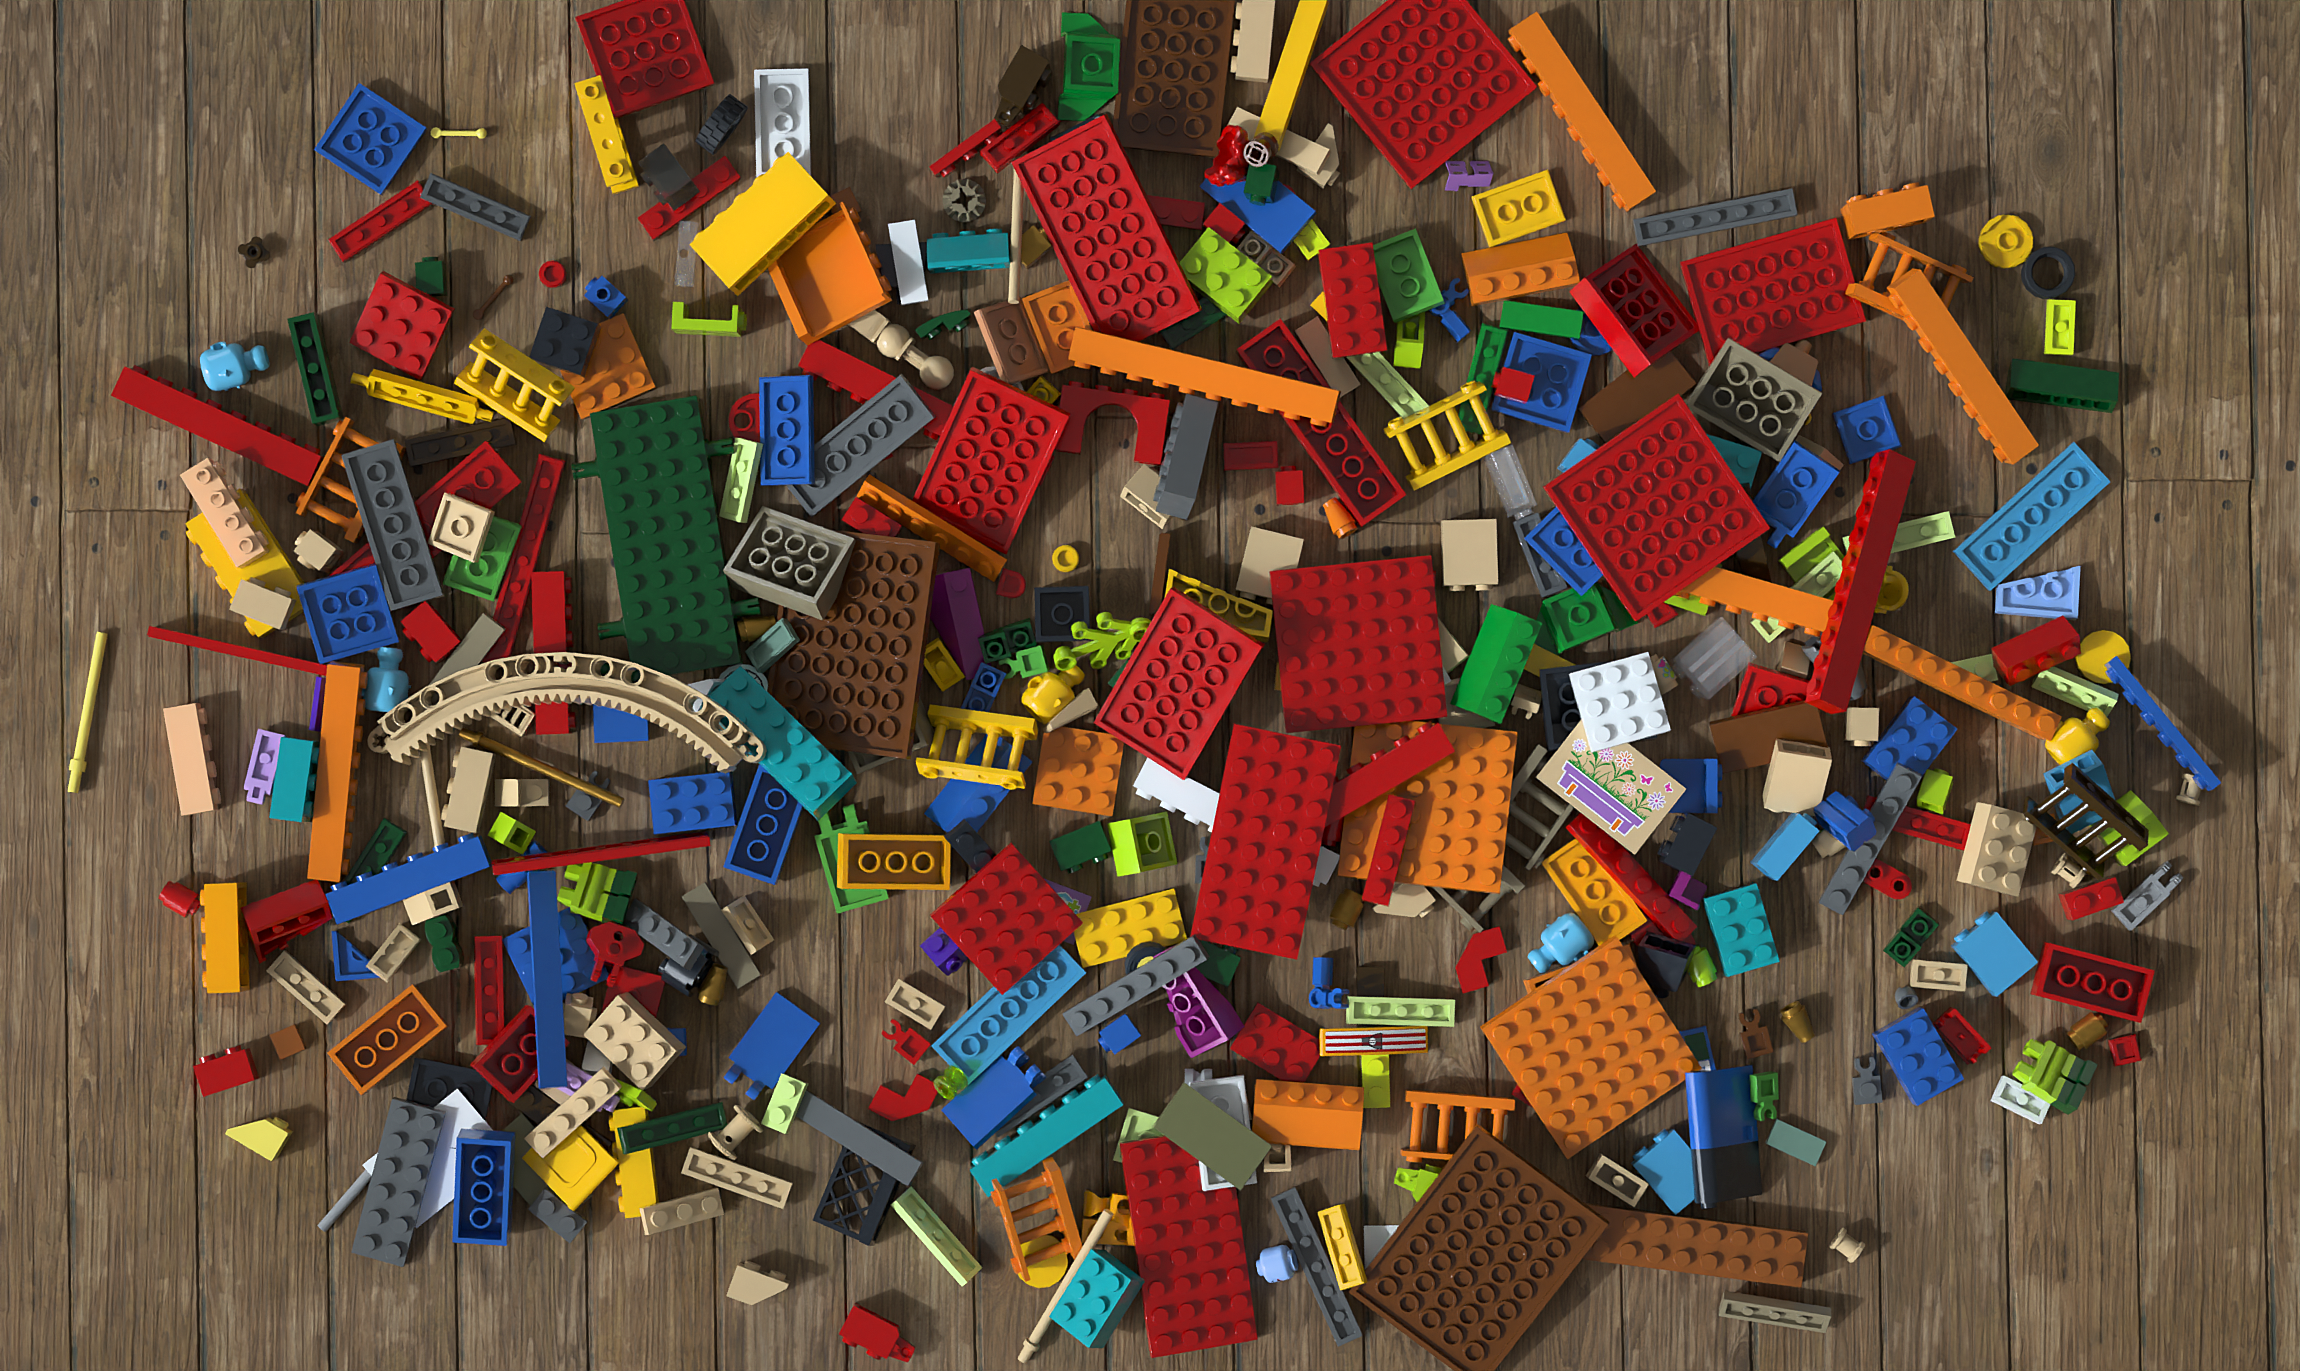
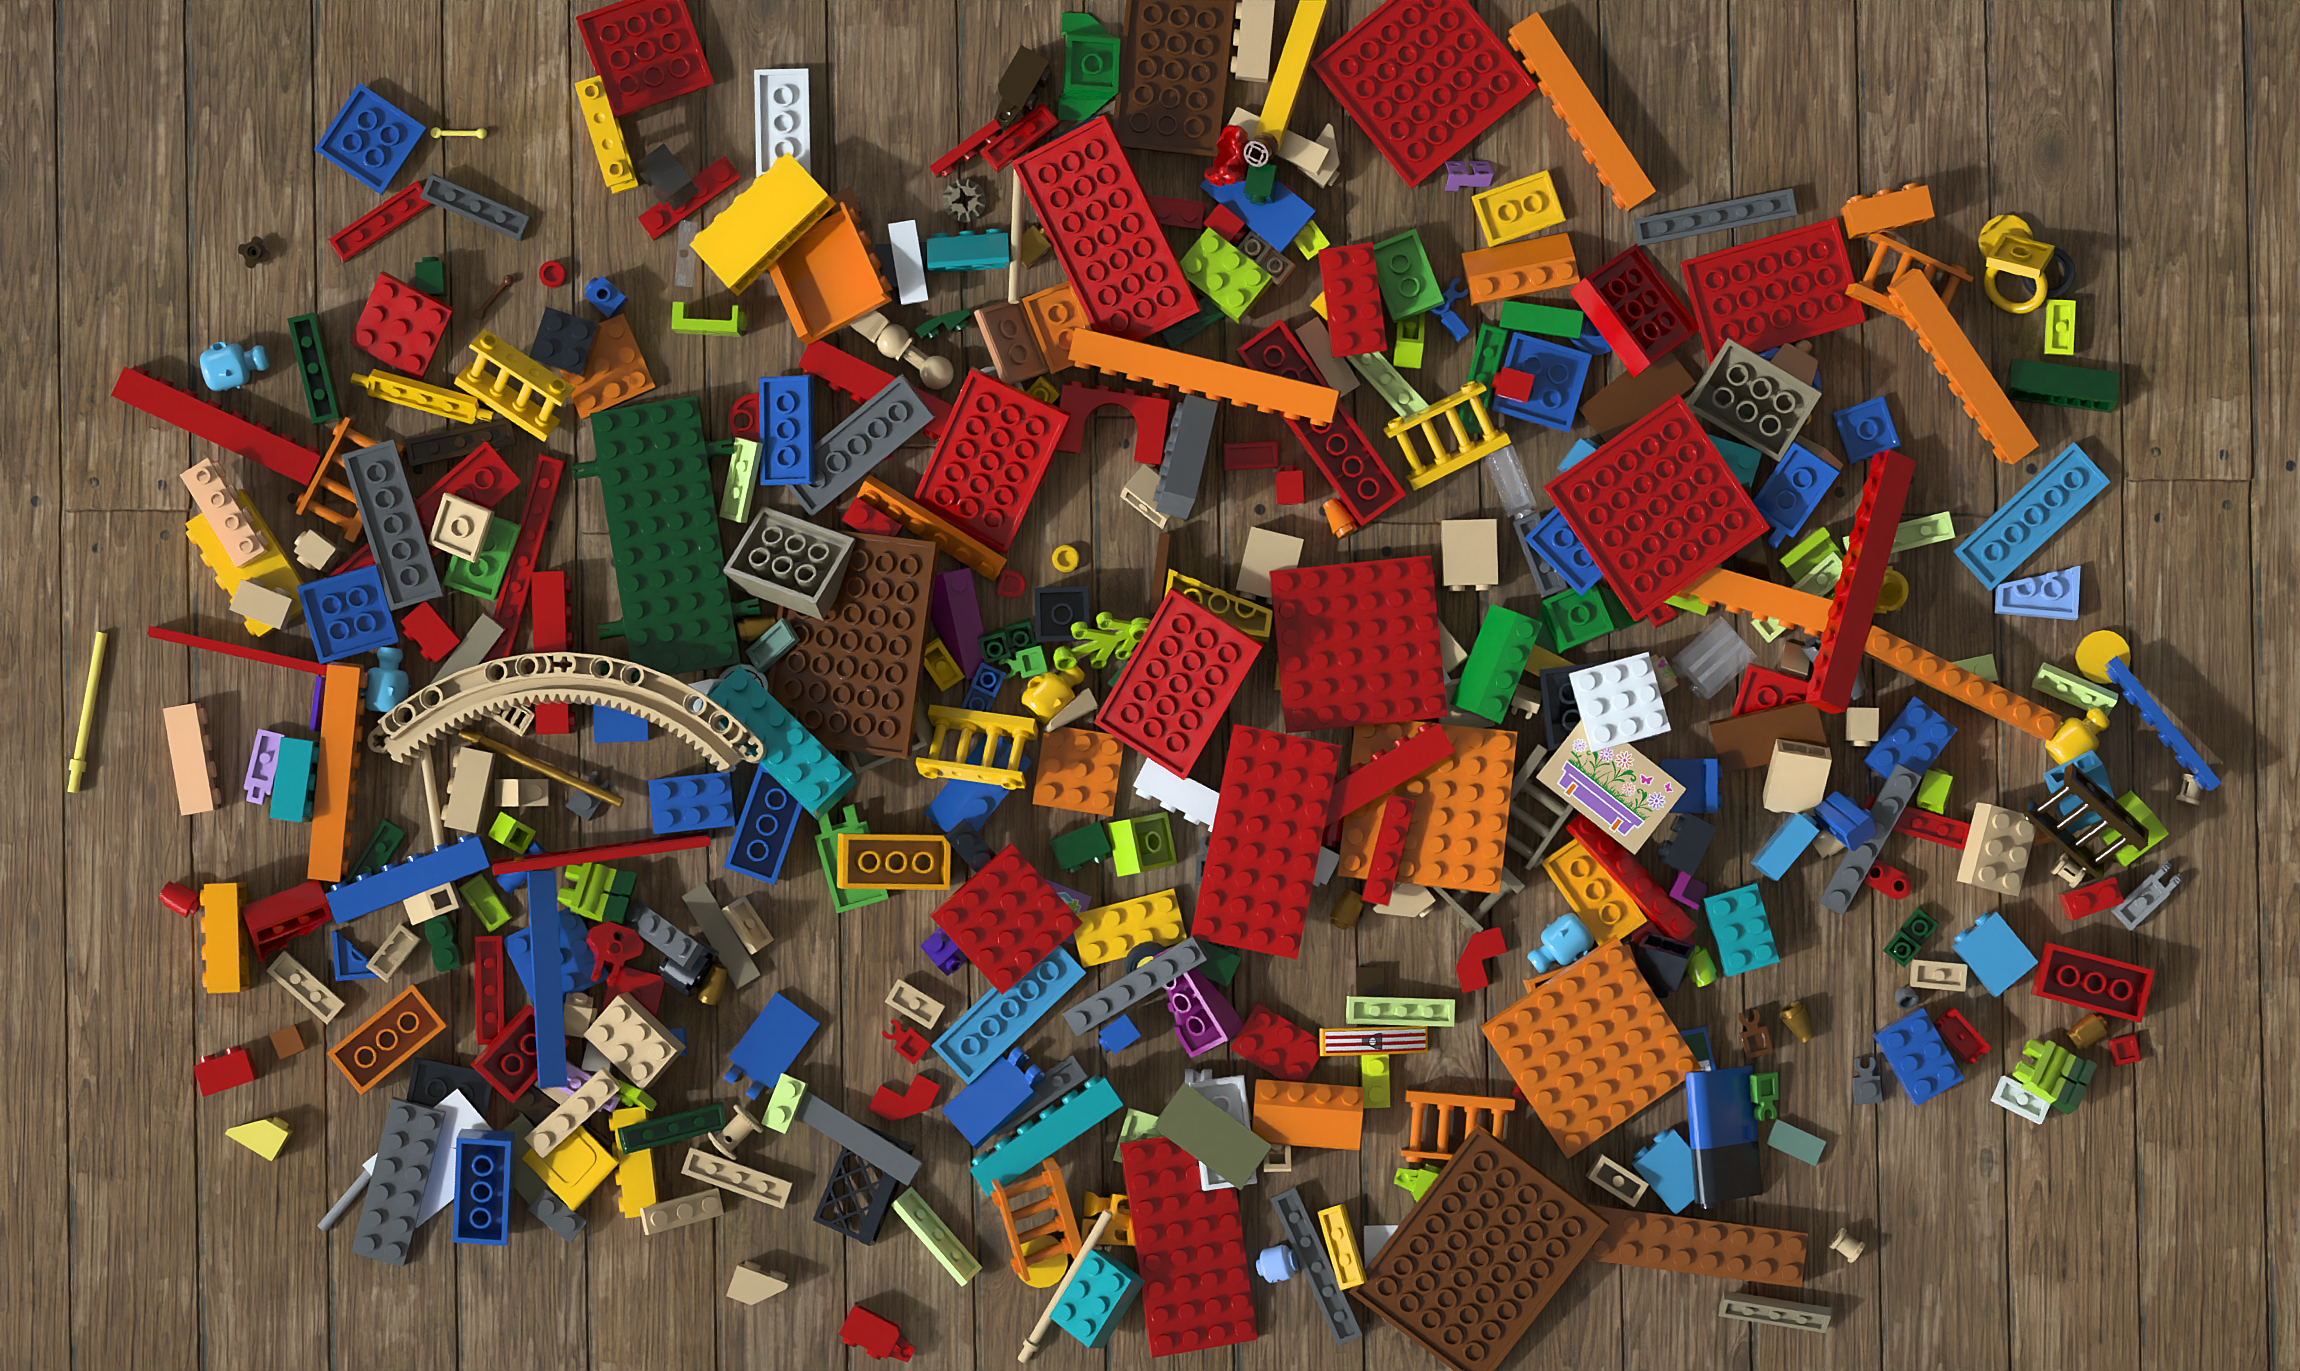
black tyre [695,94,748,155] -> none
clear neon green wheel [934,1065,968,1100] -> none
blue bar [1309,957,1349,1009] -> none
red brick [1991,616,2081,686] -> none
none -> lime tile [459,873,513,933]
none -> yellow tile [1984,233,2055,314]

